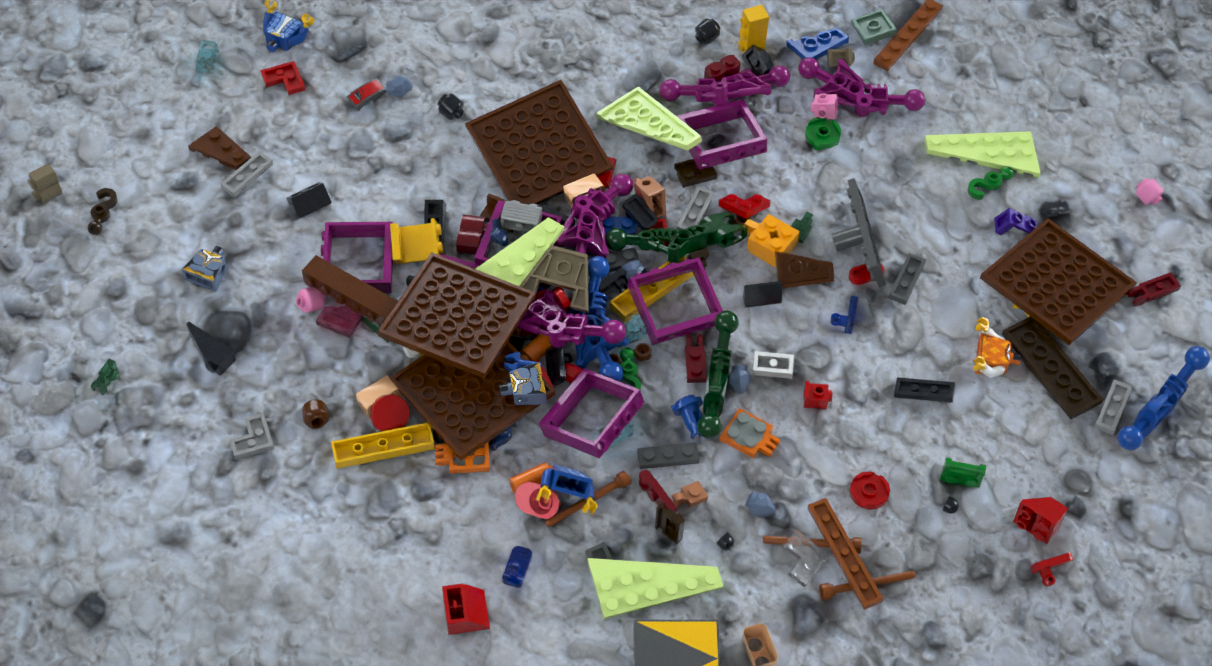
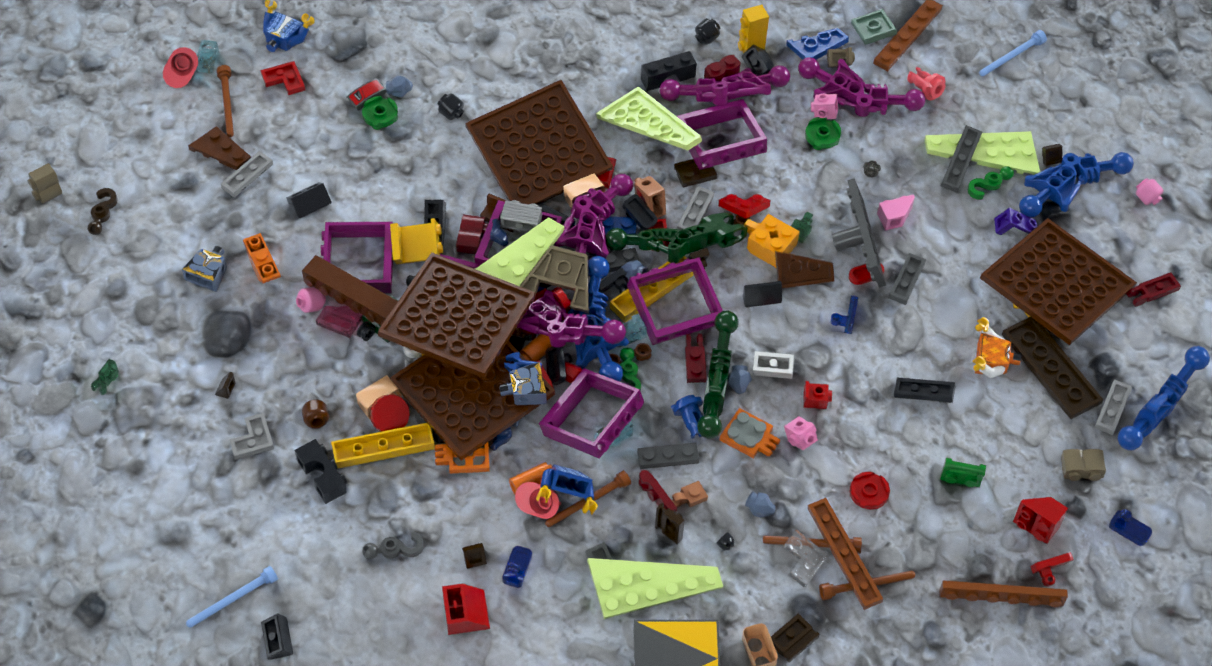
black slope [186,322,236,376] -> none
black hinge [942,496,959,514] -> none
none -> coral piece [163,47,198,88]
none -> light blue piece [186,566,278,628]
none -> dark brown slope [215,372,236,399]
none -> dark orange piece [217,65,234,137]
none -> orange slope [243,233,281,283]
none -> black slope [261,613,293,660]
none -> black arch [294,439,348,504]
none -> black bush [357,322,376,341]
none -> green plate [362,96,398,130]
none -> dark grey piece [362,532,424,559]
none -> dark brown tile [462,543,487,569]
none -> black arch [641,51,697,91]
none -> dark brown plate [771,613,820,663]
none -> bright pink brick [784,416,818,450]
none -> clear smoke plate [863,160,881,178]
none -> bright pink slope [877,194,915,231]
none -> coral piece [907,67,946,101]
none -> dark orange plate [939,580,1068,607]
none -> dark grey tile [940,125,982,193]
none -> light blue piece [979,30,1047,76]
none -> blue piece [1019,152,1134,218]
none -> dark brown tile [1042,144,1063,166]
none -> dark tan brick [1061,449,1106,481]
none -> clear blue piece [1109,509,1152,546]

